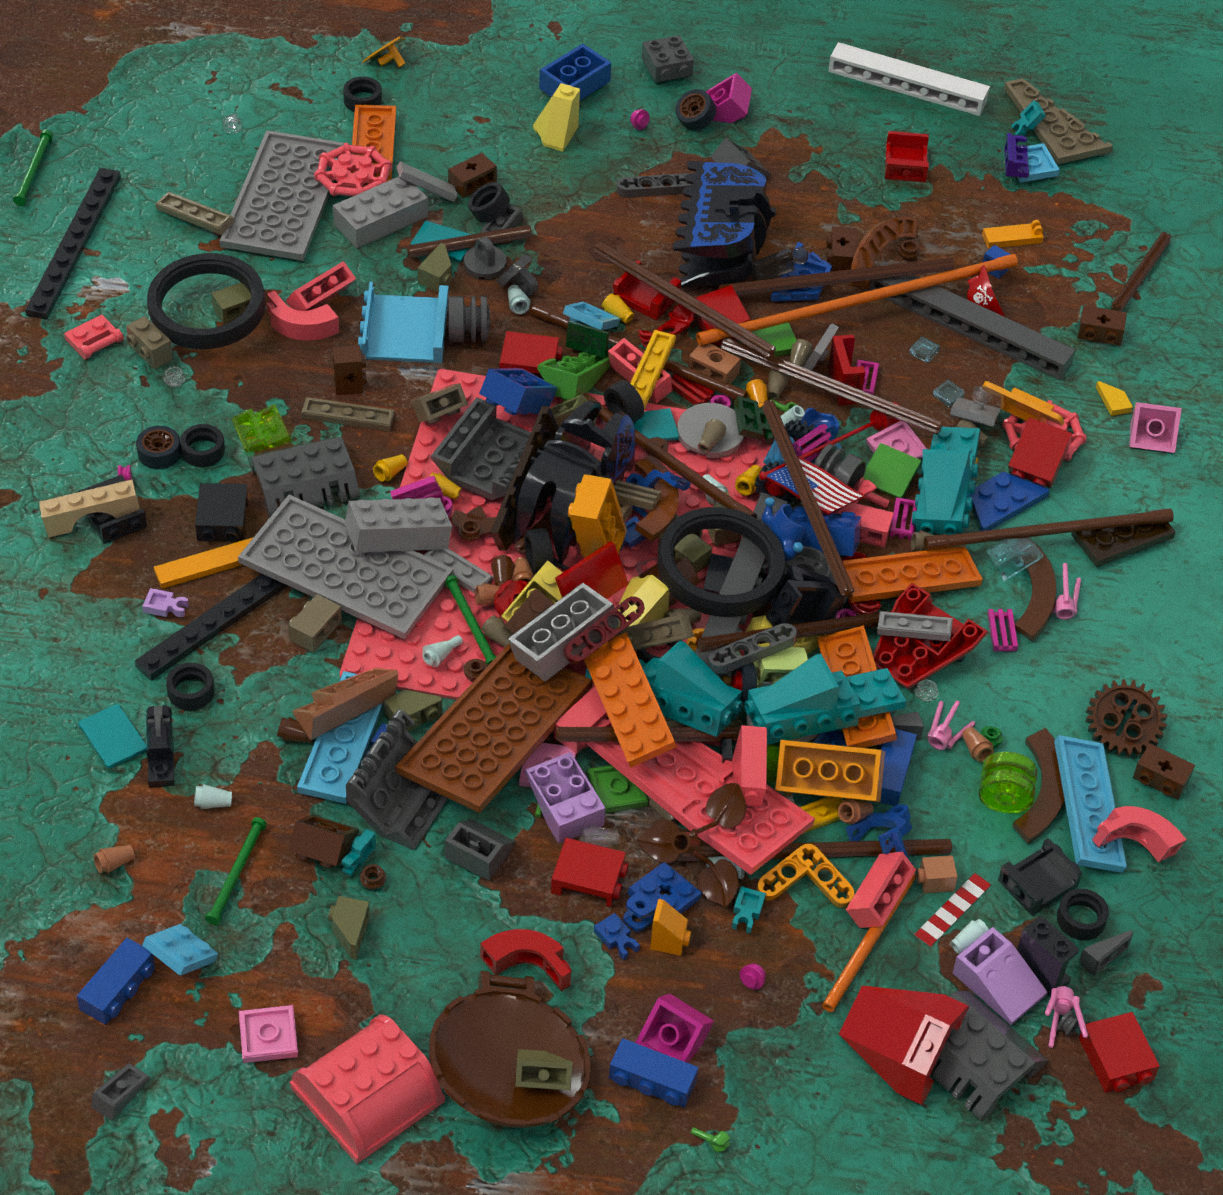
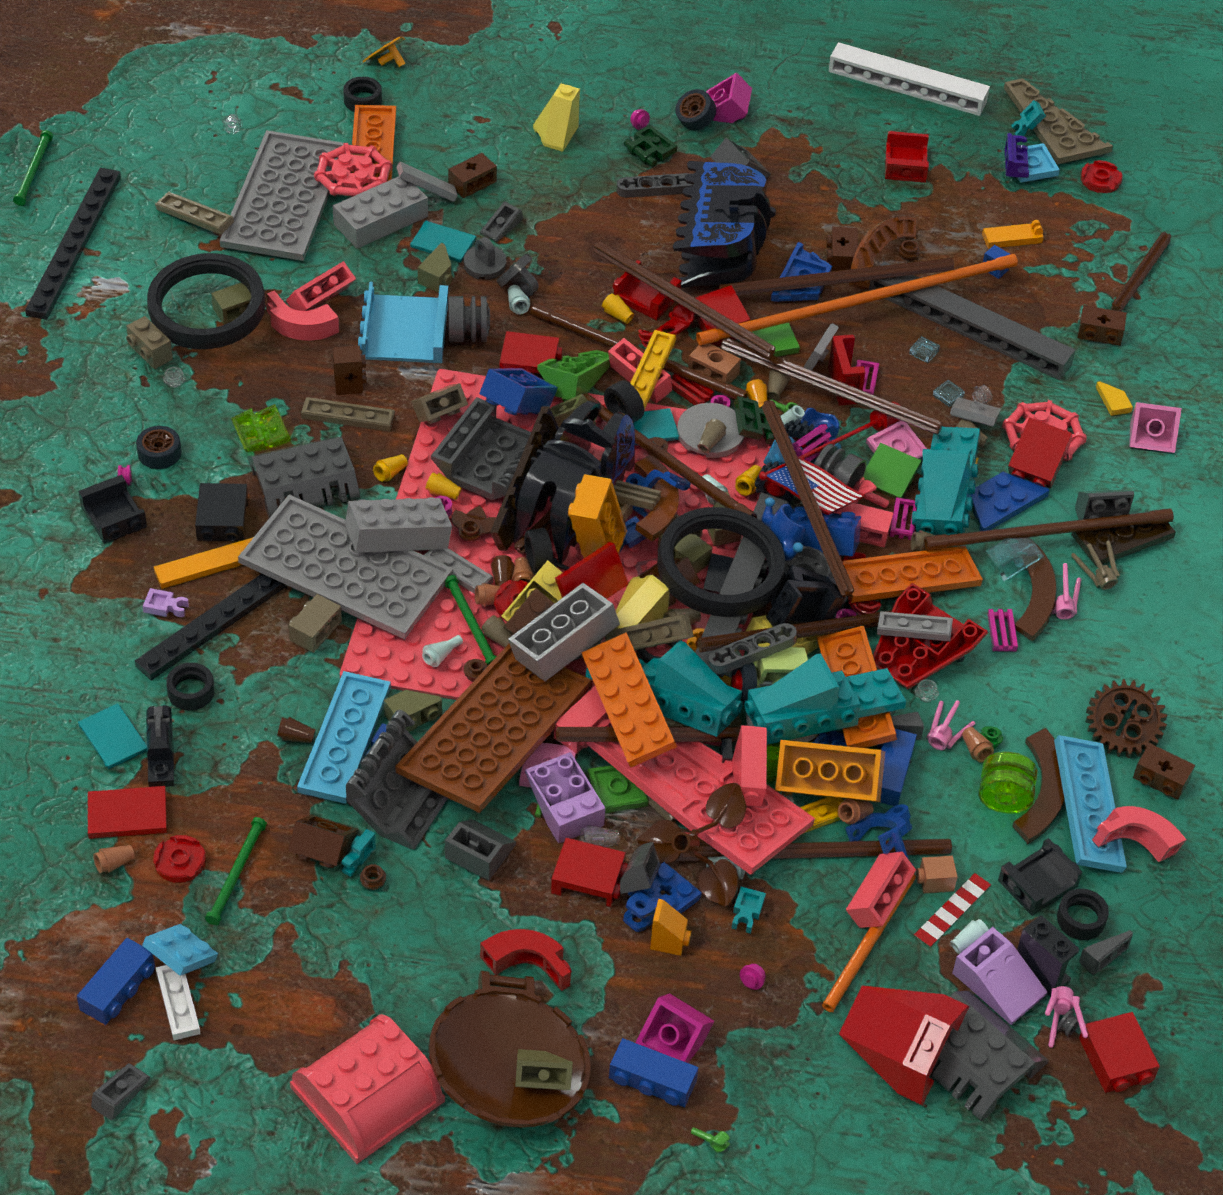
tan arch [39,480,140,538] -> none
coral plate [64,315,124,360] -> none
black tyre [180,424,225,467] -> none
light aqua cone [194,784,232,809] -> none
bright pink plate [239,1005,298,1063] -> none
nougat slope [292,667,398,740] -> none
olive slope [328,896,370,960] -> none
dark pink tile [390,475,443,499] -> none
reddish brown axle [407,225,532,258] -> none
black tyre [468,182,510,222] -> none
blue brick [539,44,611,100] -> none
medium azure plate [563,301,621,330] -> none
dark red beam [564,596,645,664] -> none
dark green panel [566,321,615,358] -> none
blue plate [594,913,640,961] -> none
dark grey brick [641,35,694,83] -> none
clear smoke plate [751,247,809,281] -> none
light orange beam [757,844,854,908] -> none
dark tan cone [790,339,813,367] -> none
red hat [967,265,1005,317] -> none
light orange plate [982,381,1065,426] -> none
none -> red tile [88,786,167,839]
none -> red tile [153,835,206,883]
none -> white plate [156,965,200,1040]
none -> dark grey brick [620,842,661,894]
none -> dark green plate [624,125,677,167]
none -> dark tan plant [1071,540,1120,590]
none -> dark grey slope [1075,489,1134,520]
none -> red tile [1081,160,1122,193]

